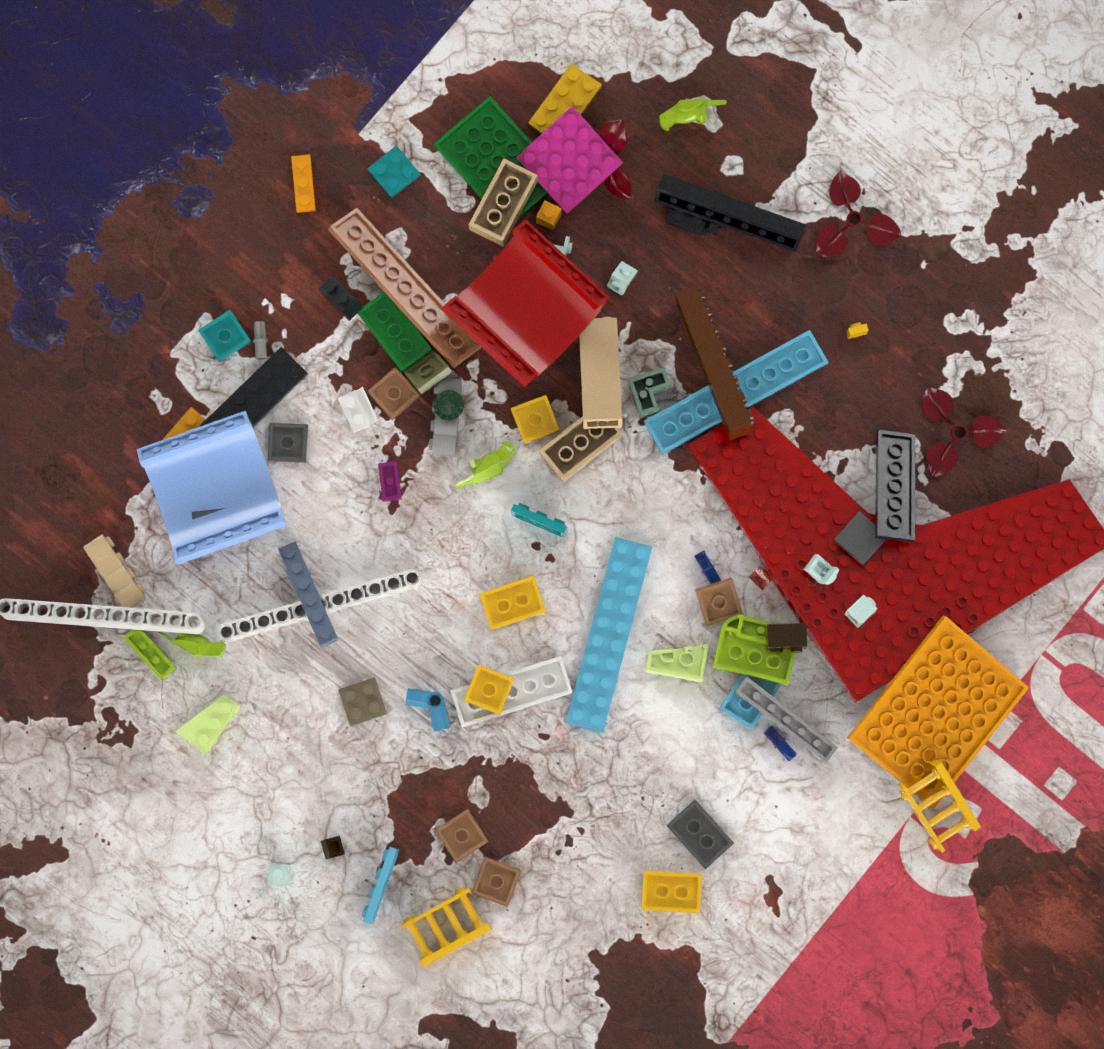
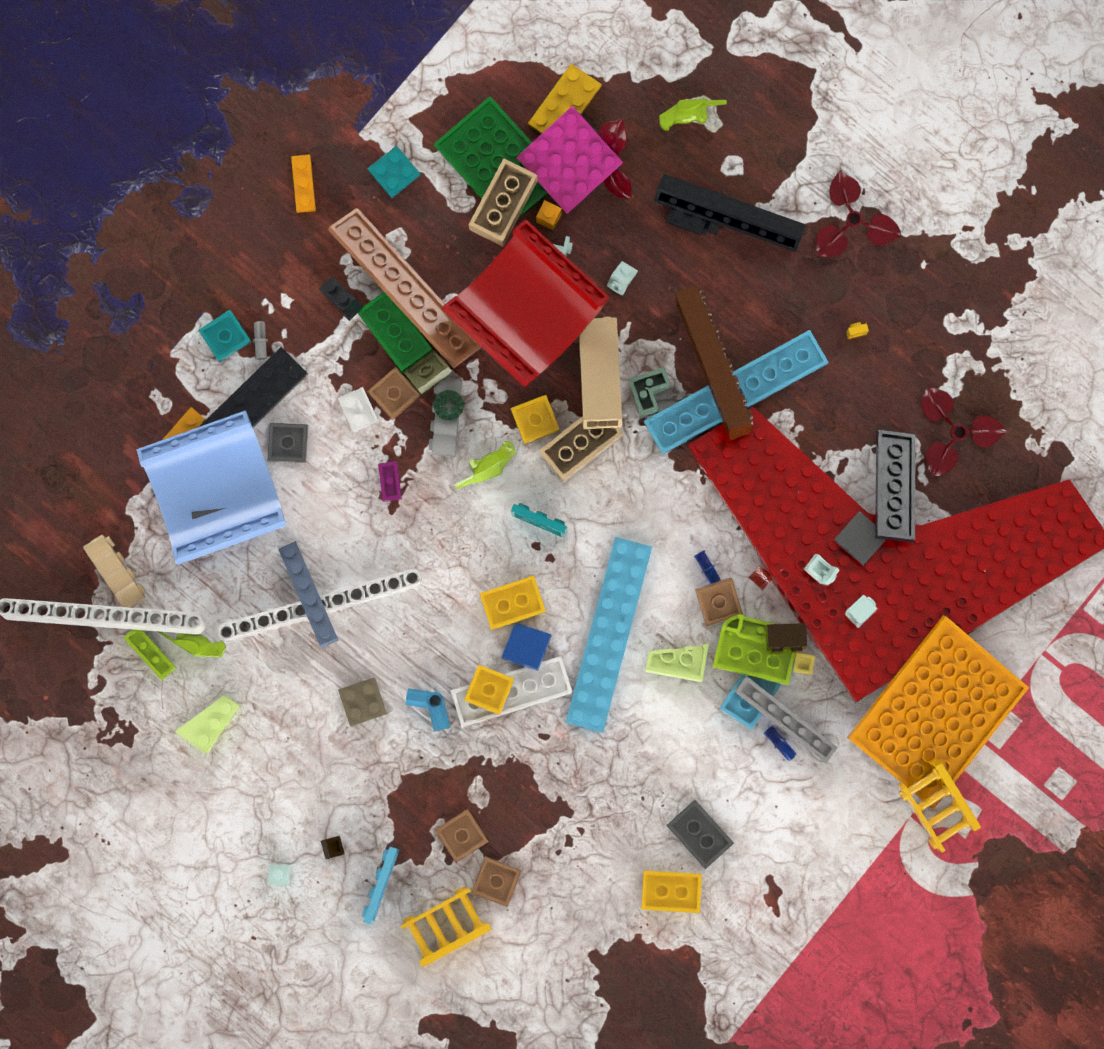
none -> blue tile [502,623,552,671]
none -> light yellow plate [793,653,815,675]

